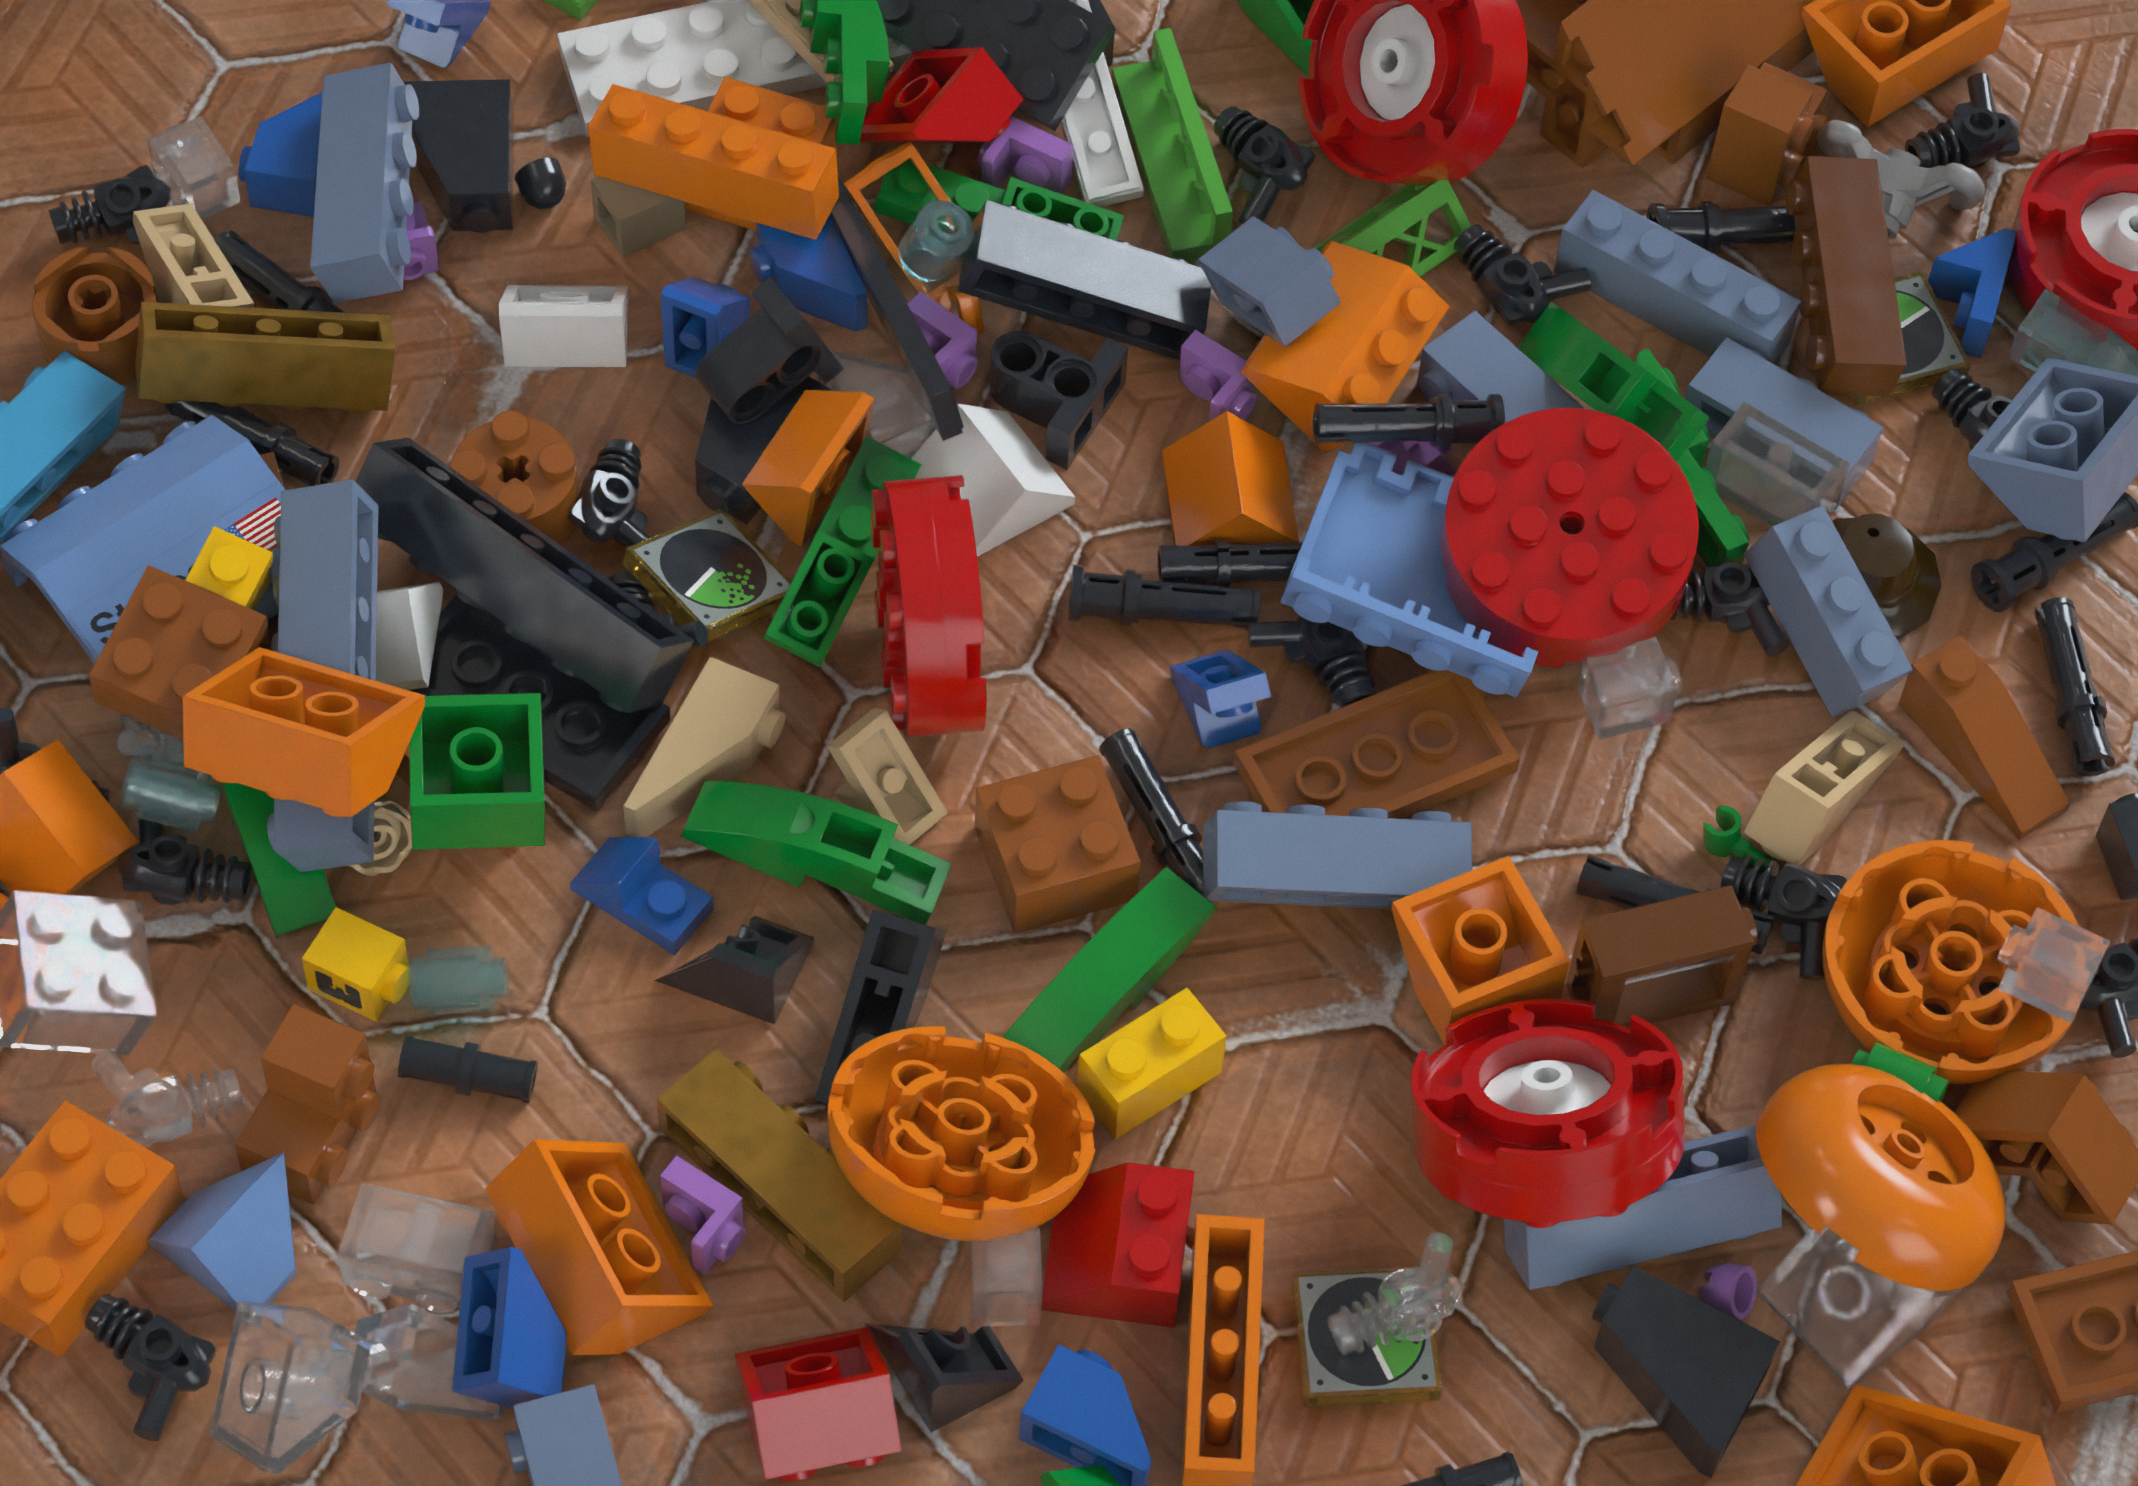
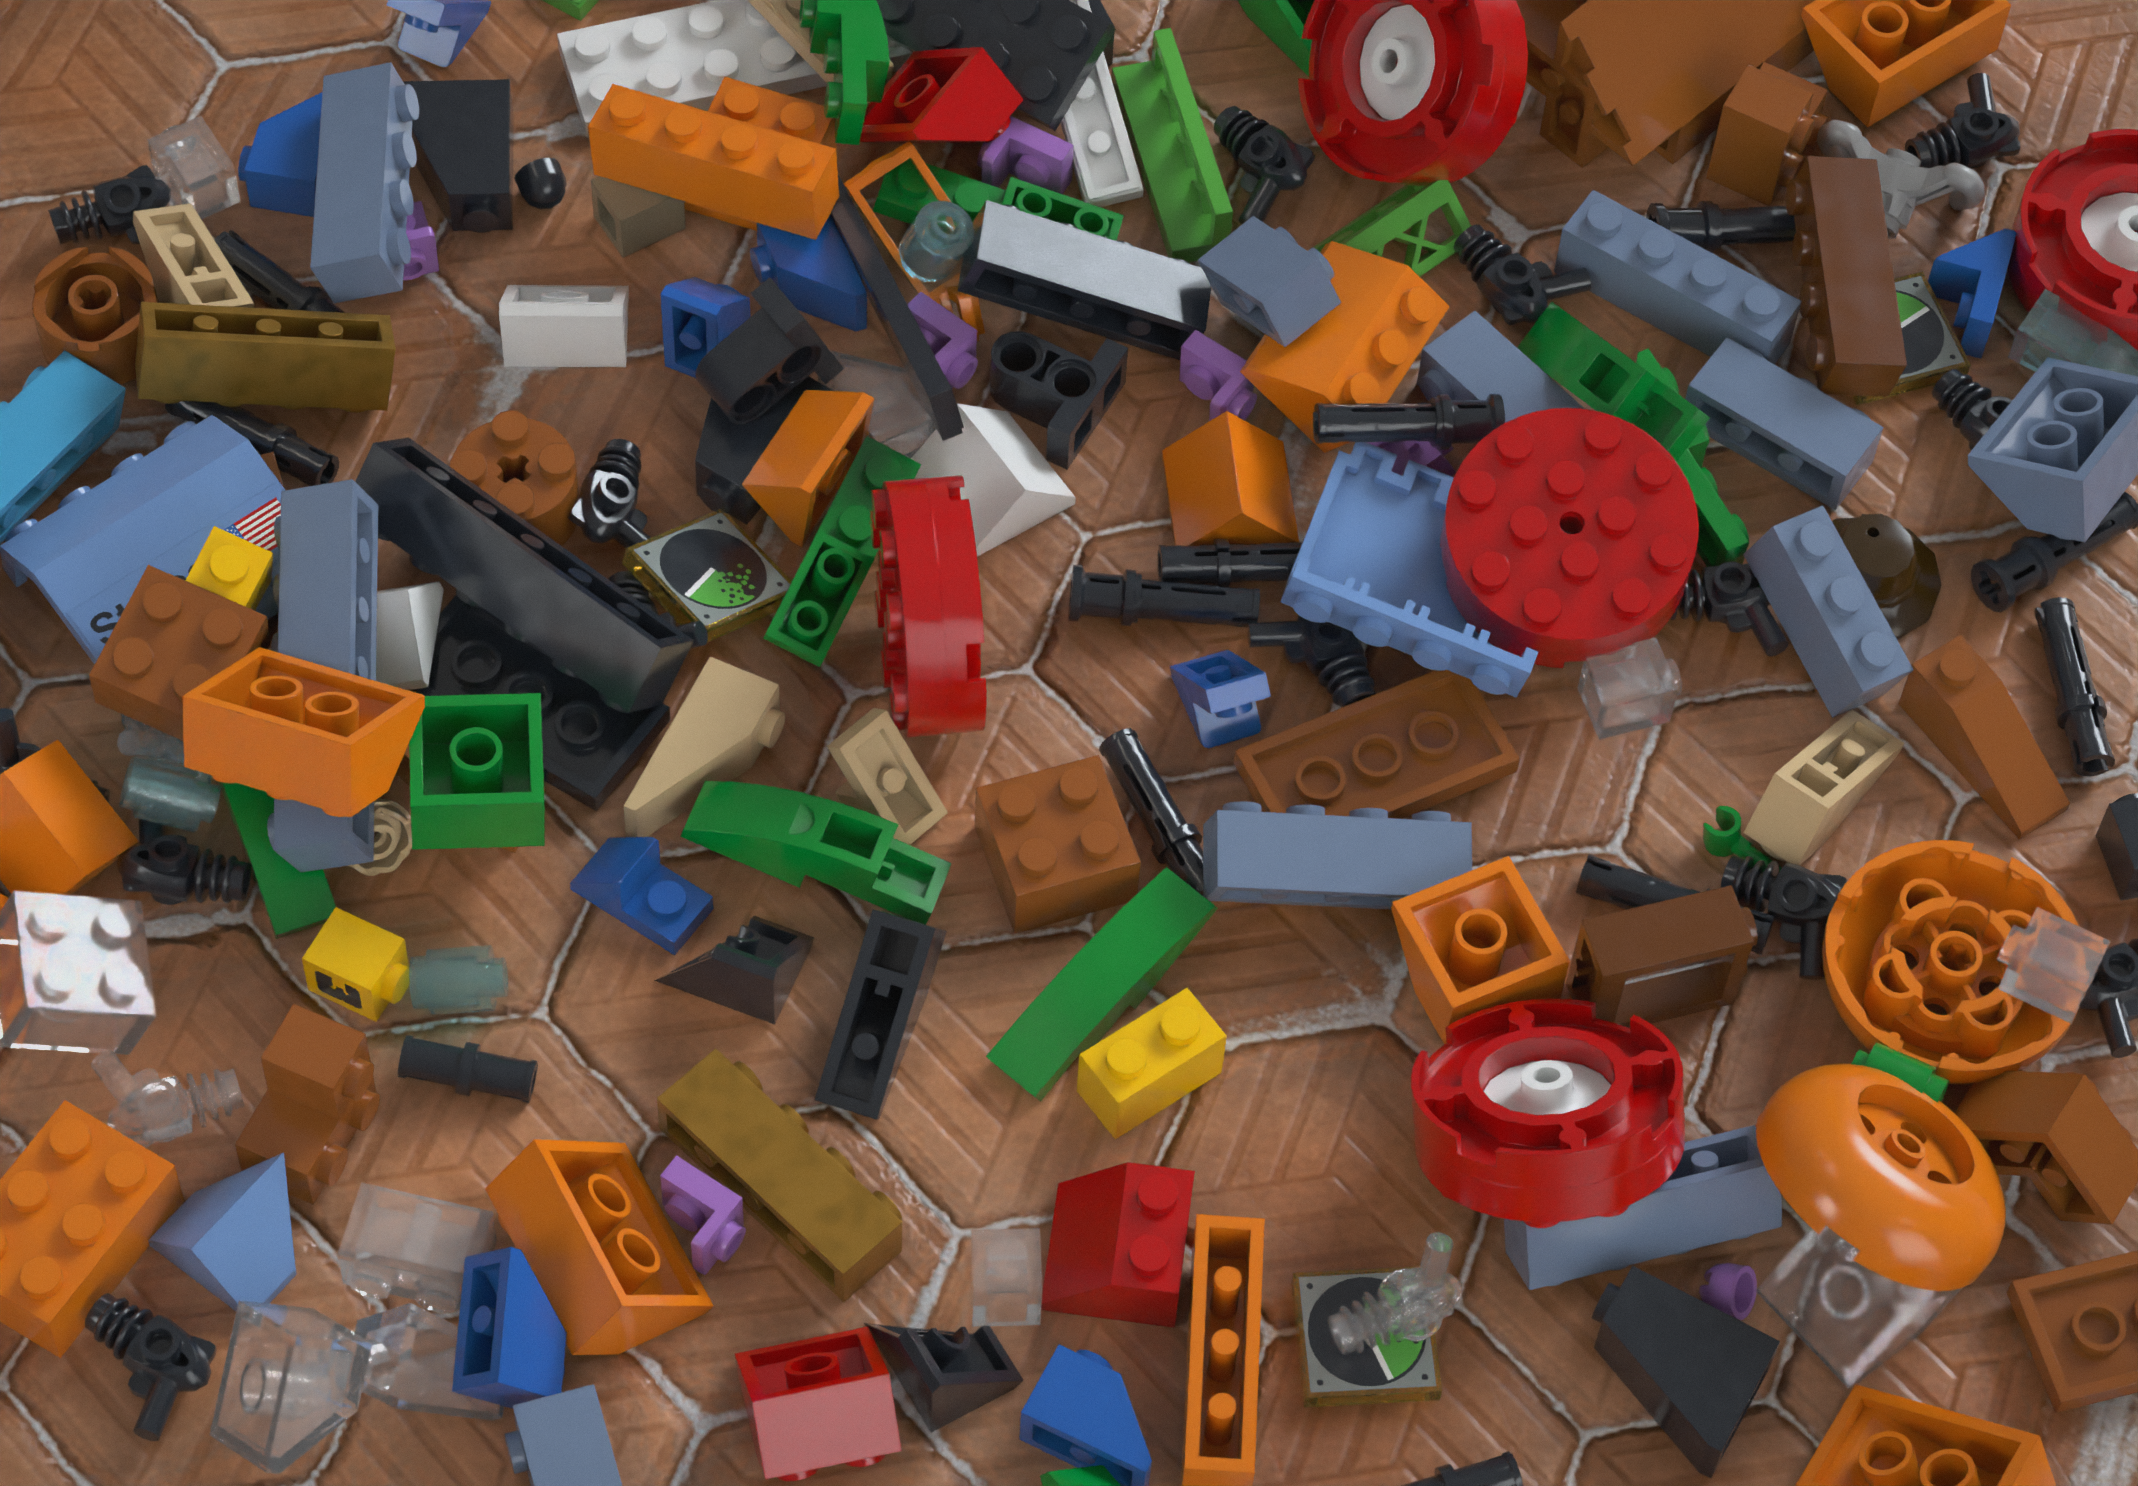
orange brick [827,1026,1096,1241] -> none
clear brick [1705,402,1850,526] -> none

